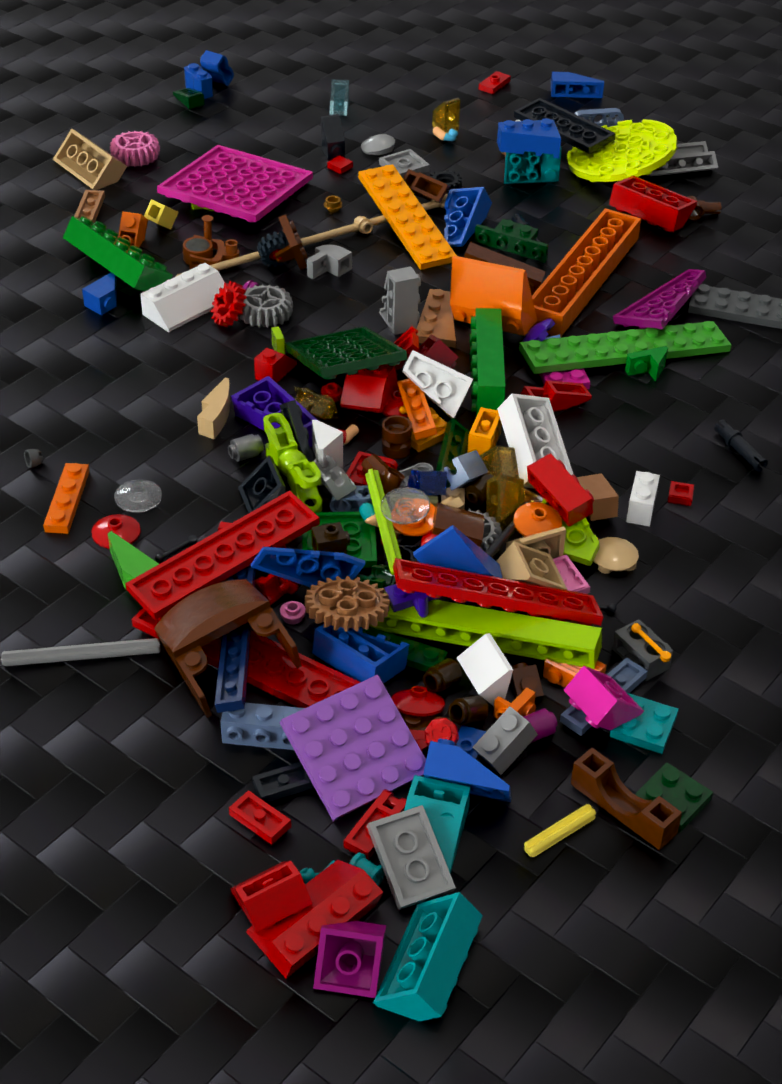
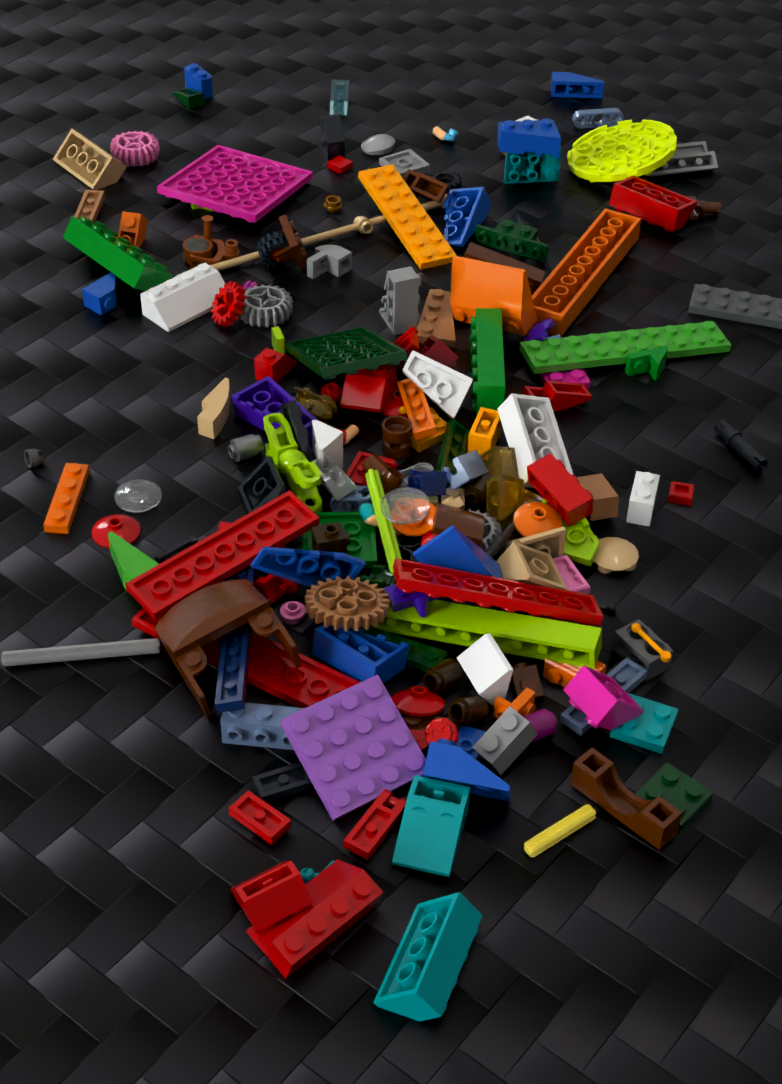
light yellow brick [144,199,179,230] -> none
blue brick [200,50,234,86] -> none
magenta slope [313,921,387,998] -> none
teal bush [349,852,385,886] -> none
light grey plate [366,805,456,910] -> none
clear yellow slope [432,98,460,133] -> none
red plate [478,71,511,94] -> none
black plate [514,98,615,154] -> none
magenta wing [613,269,706,329] -> none

